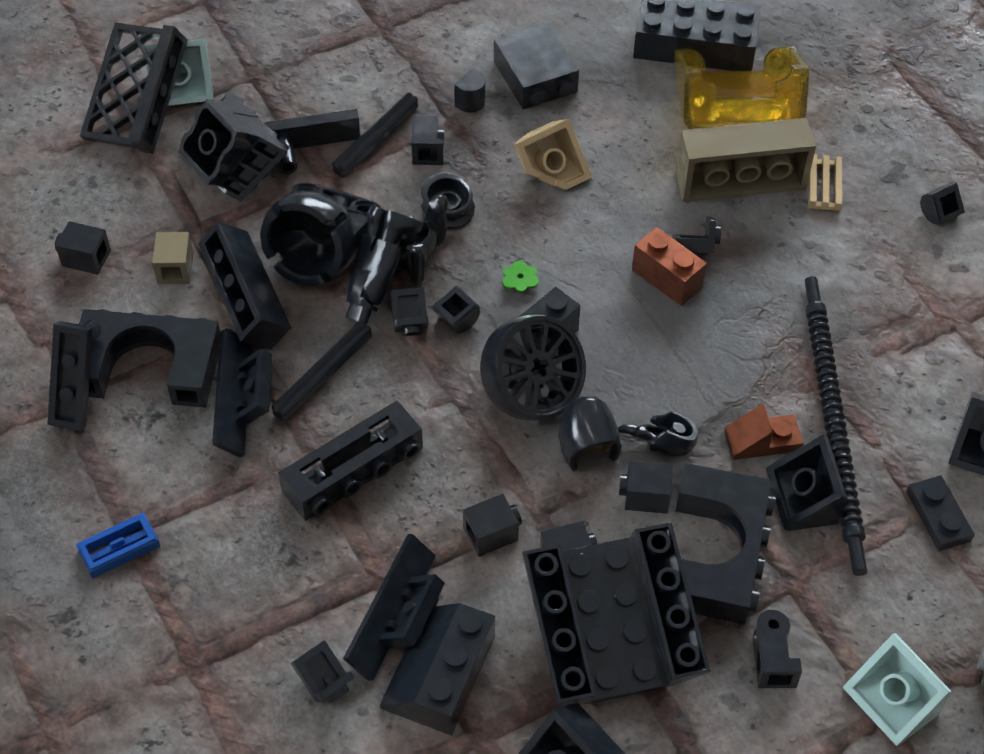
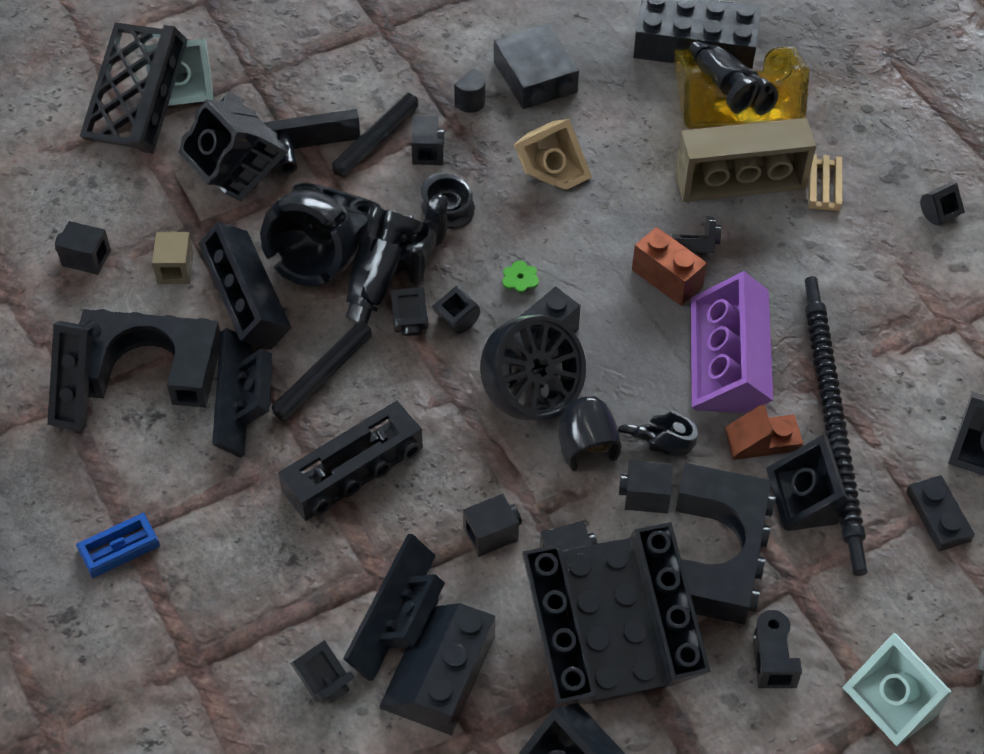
none -> black piece [689,42,778,116]
none -> medium lavender slope [691,271,773,413]

